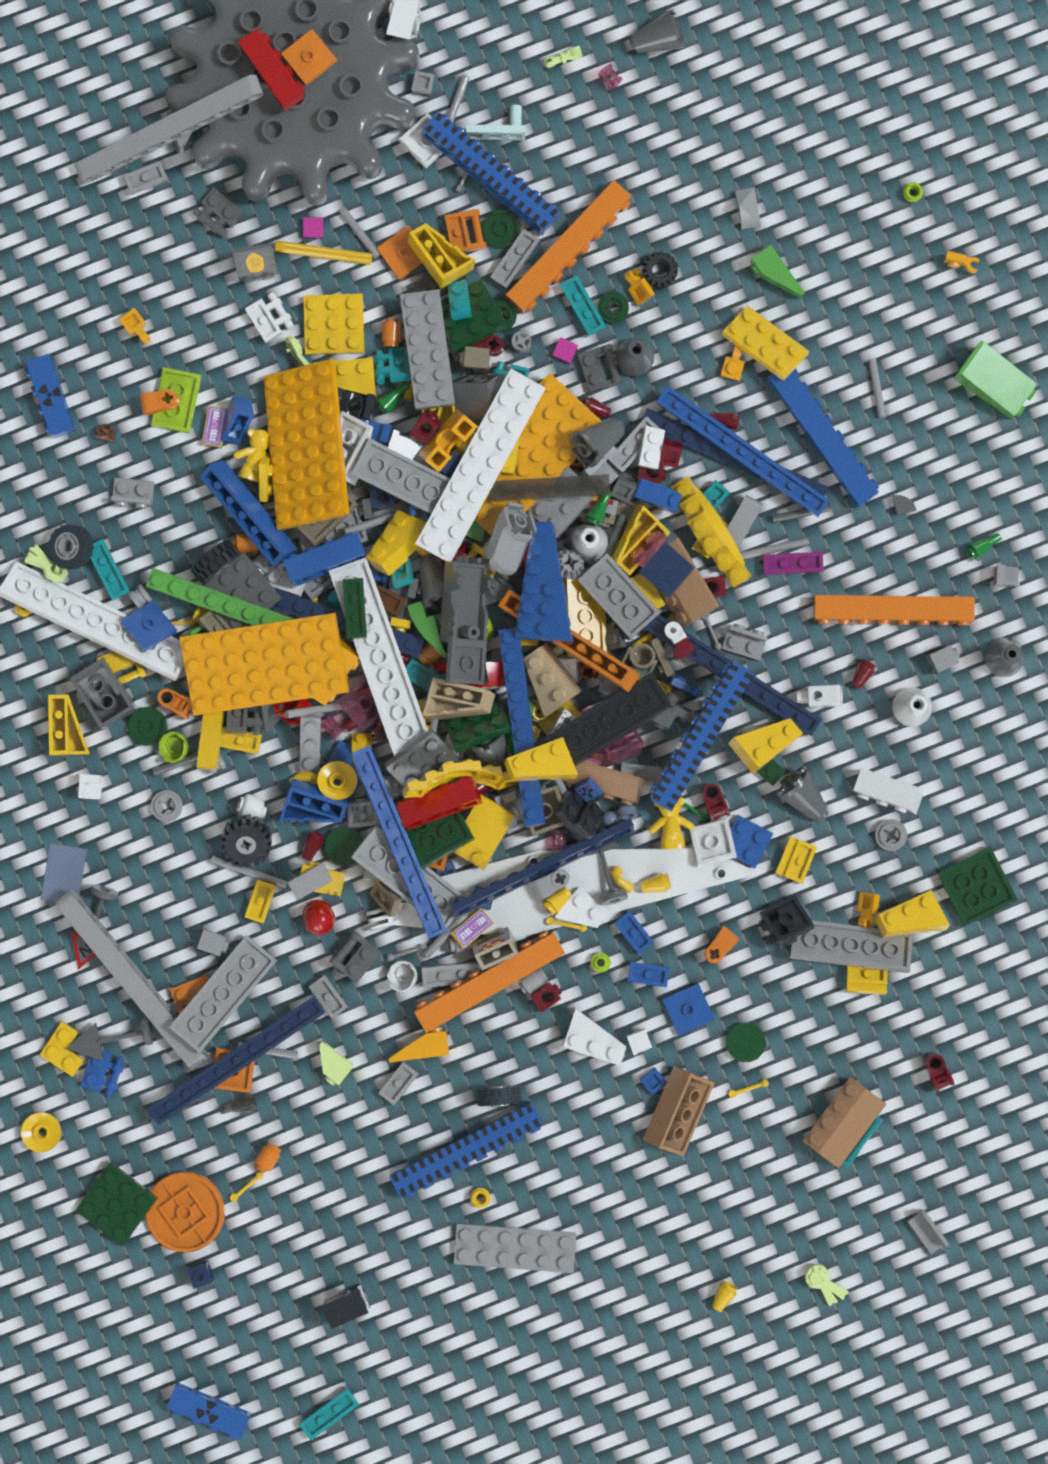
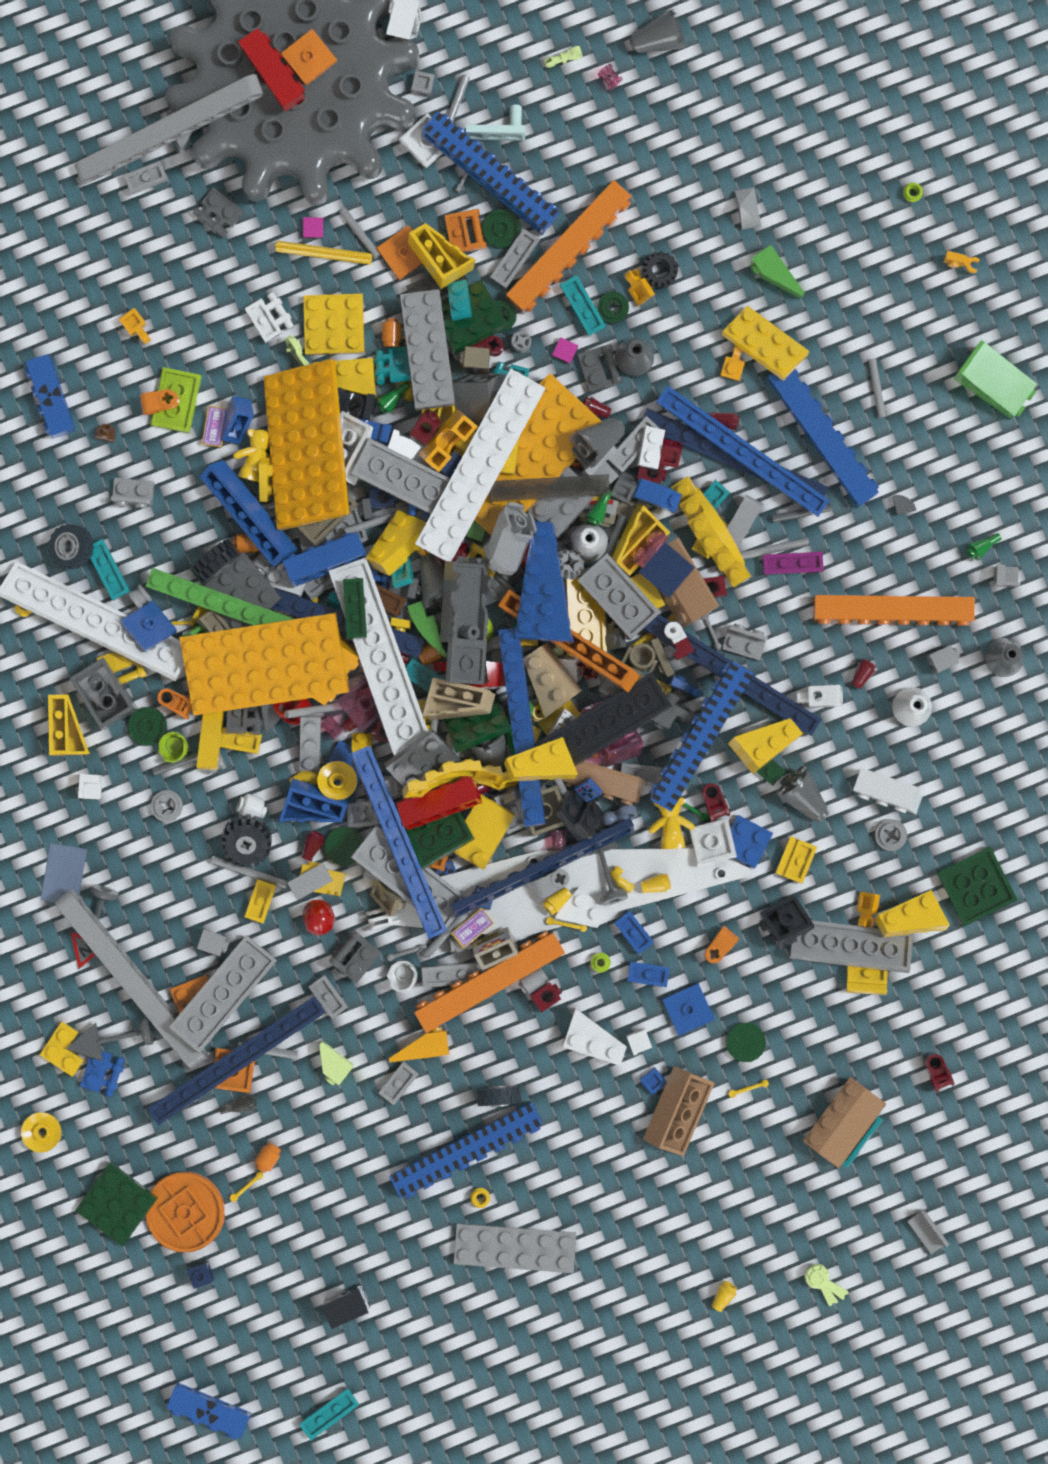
yellowish green piece [24,545,68,582] -> none
slope [232,243,279,283] -> none

